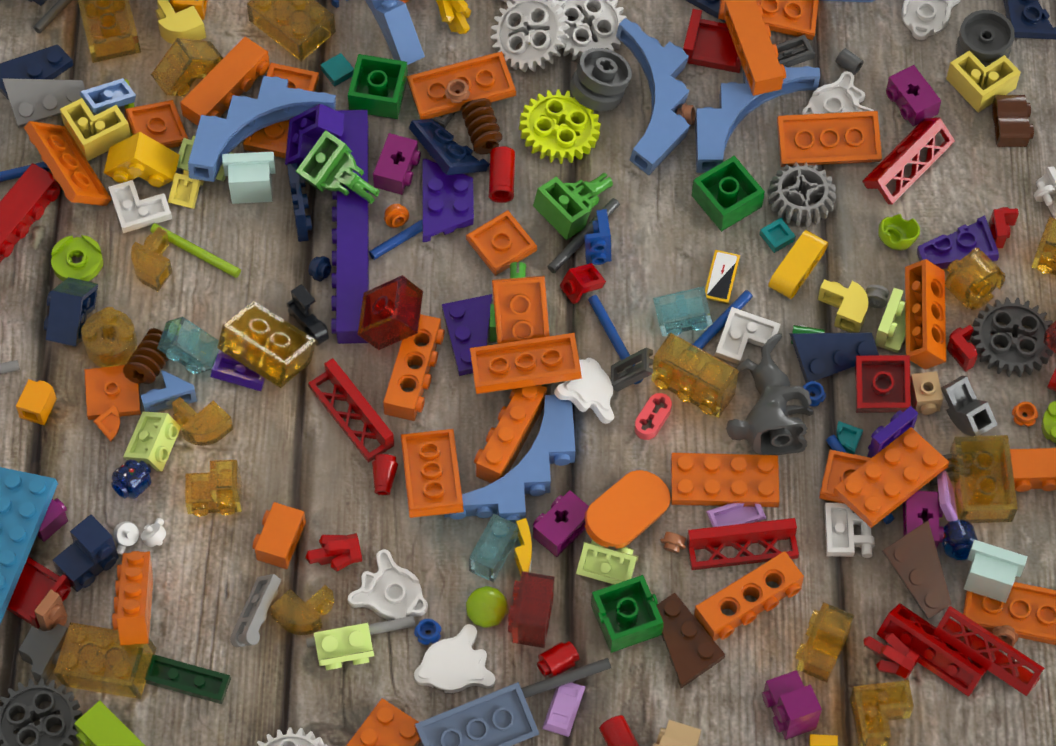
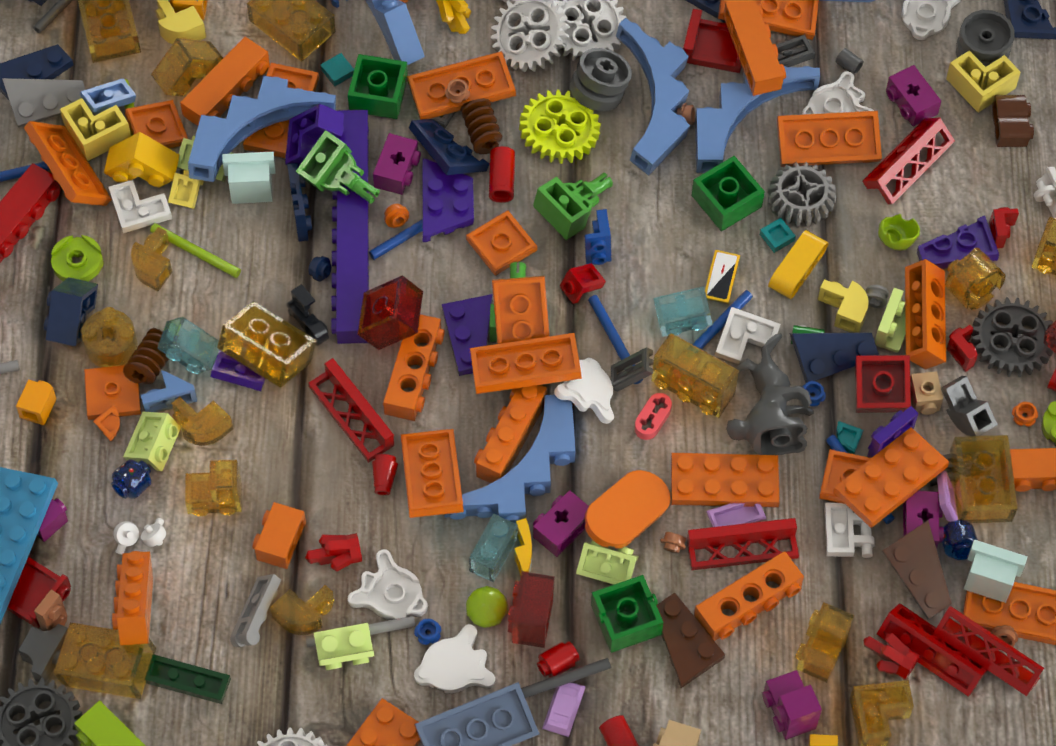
dark blue brick [53,514,119,592] -> none
dark grey piece [547,198,620,273] -> none

